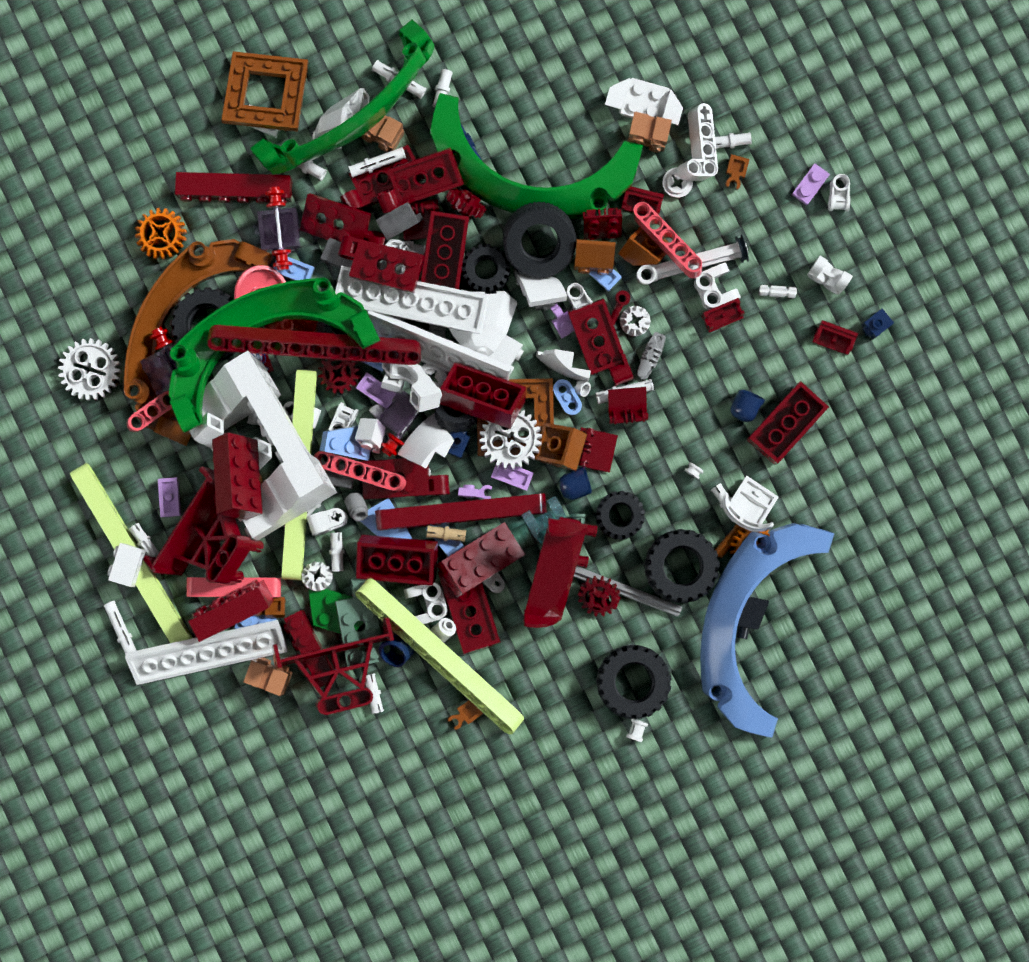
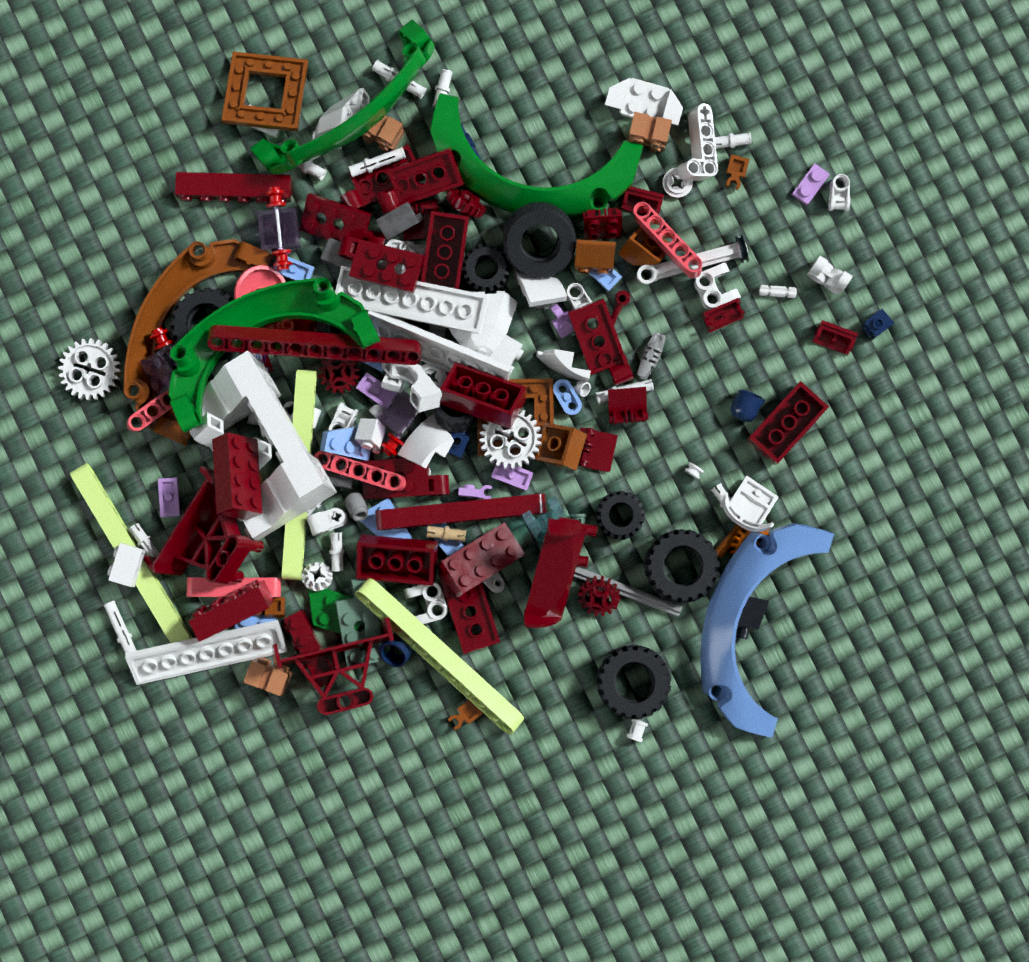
orange gear [135,208,187,260] -> none
white pin [365,673,384,714] -> none
white brick [431,618,456,643] -> none
dark blue helmet [559,467,592,500] -> none
white gear [620,306,651,336] -> none

